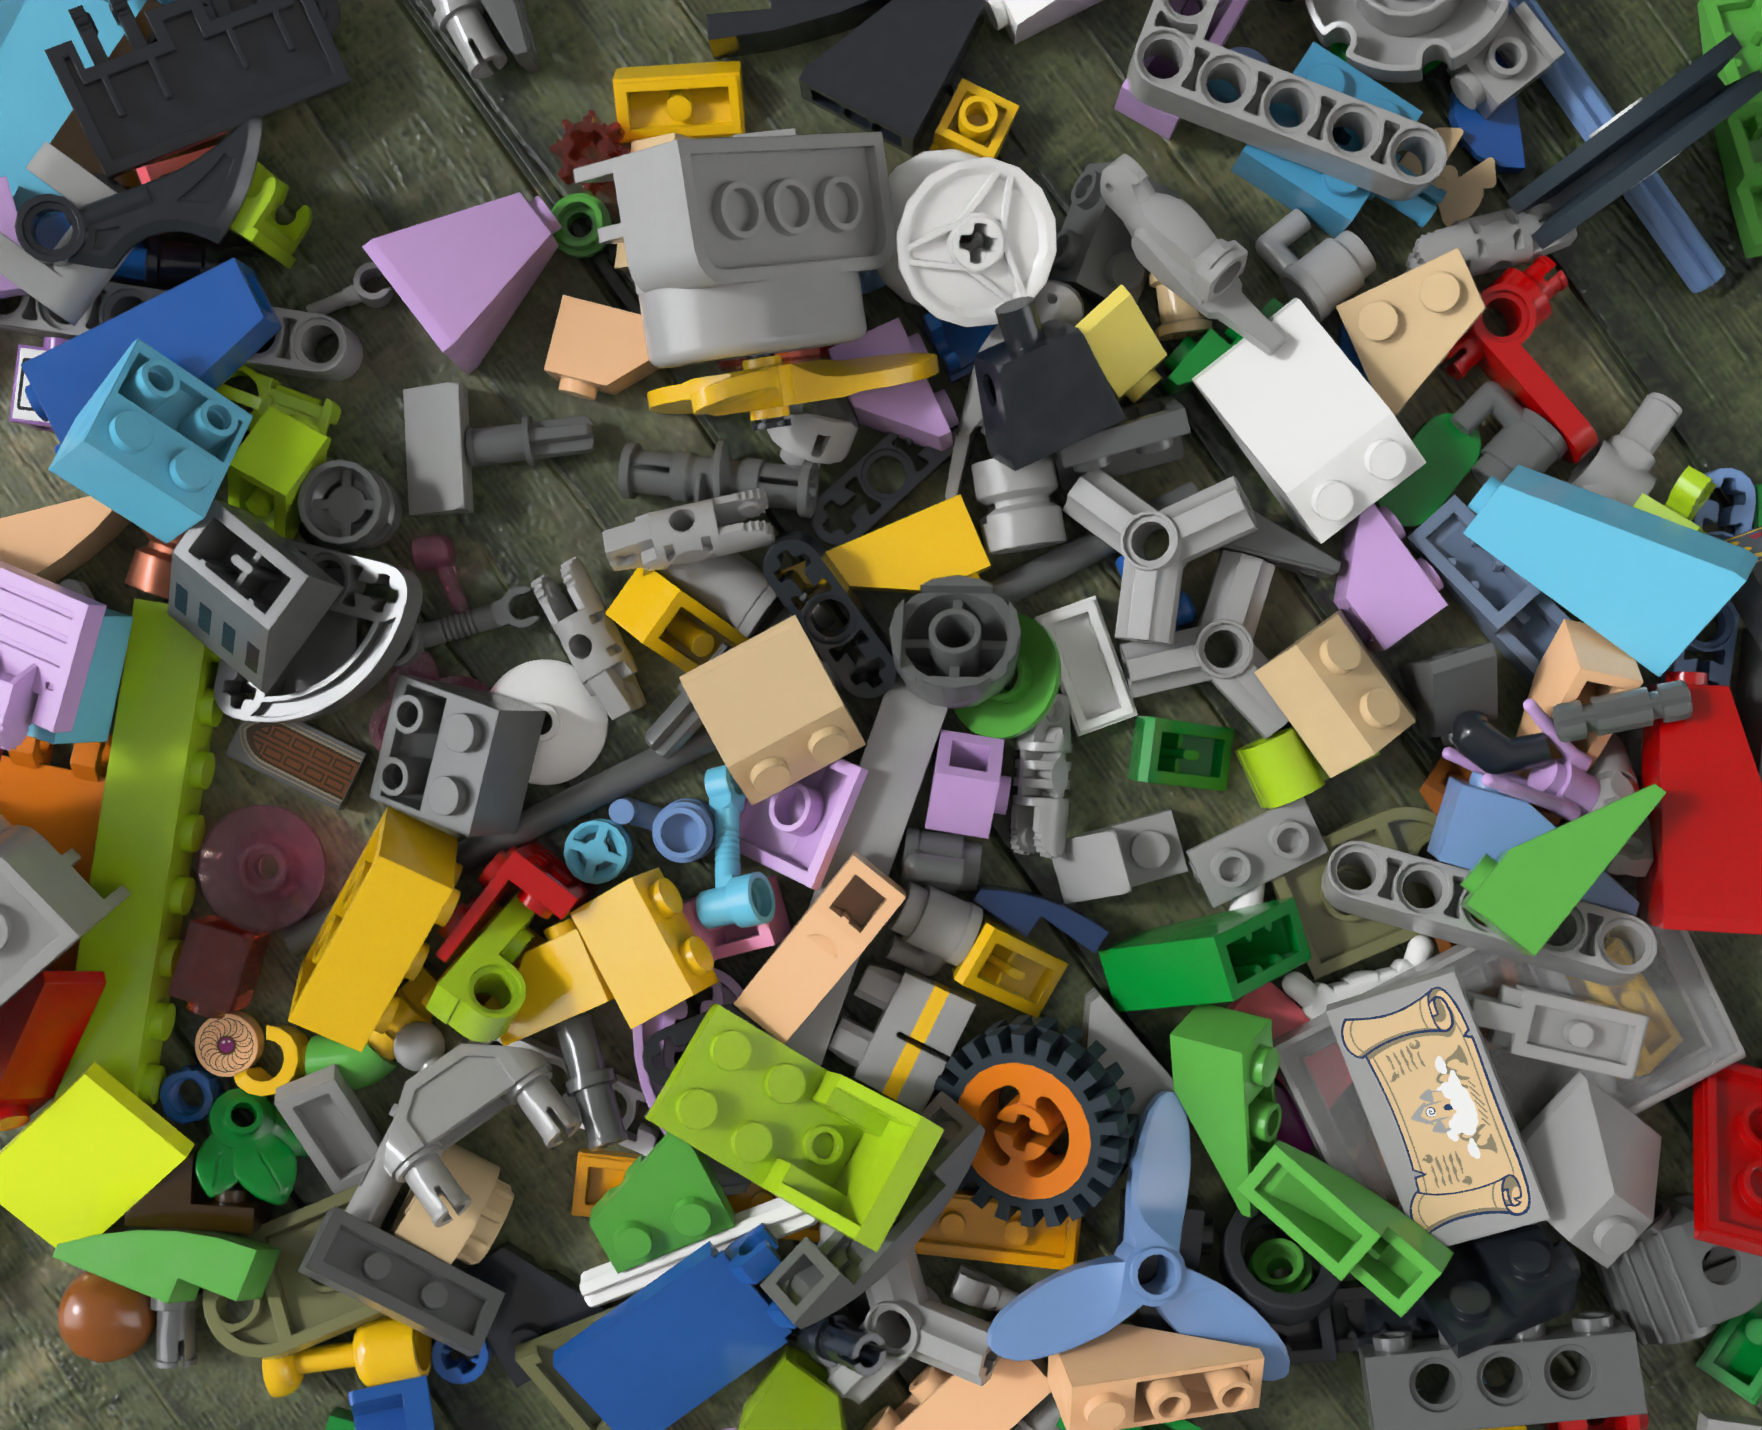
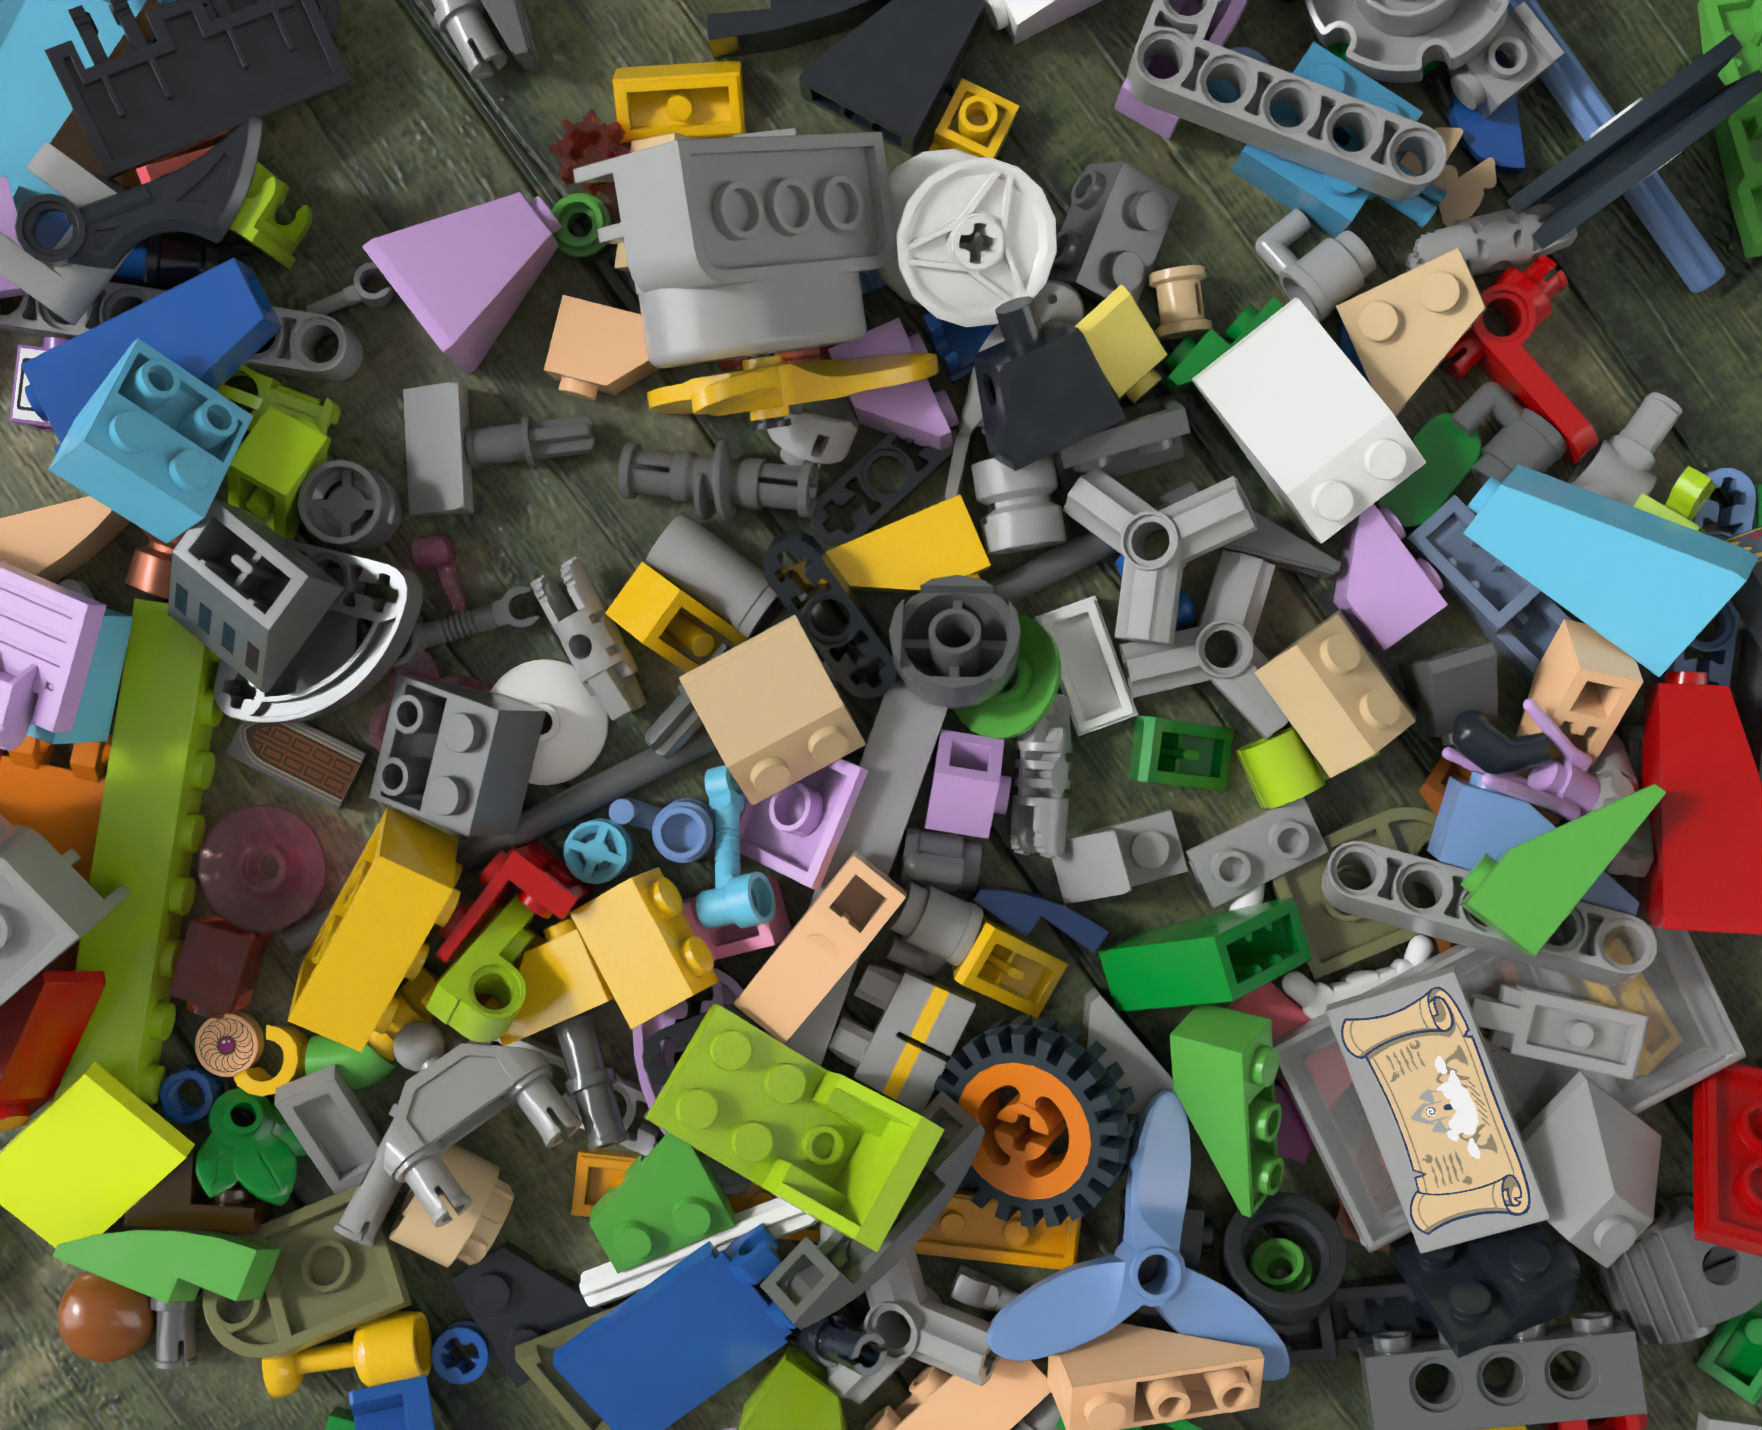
dark grey plate [298,1206,505,1357] -> none
light grey hinge [602,488,775,571] -> none
light grey animal [1100,153,1287,356] -> none
bright green slope [1237,1140,1454,1318] -> none
dark grey axle [1552,680,1693,743] -> none

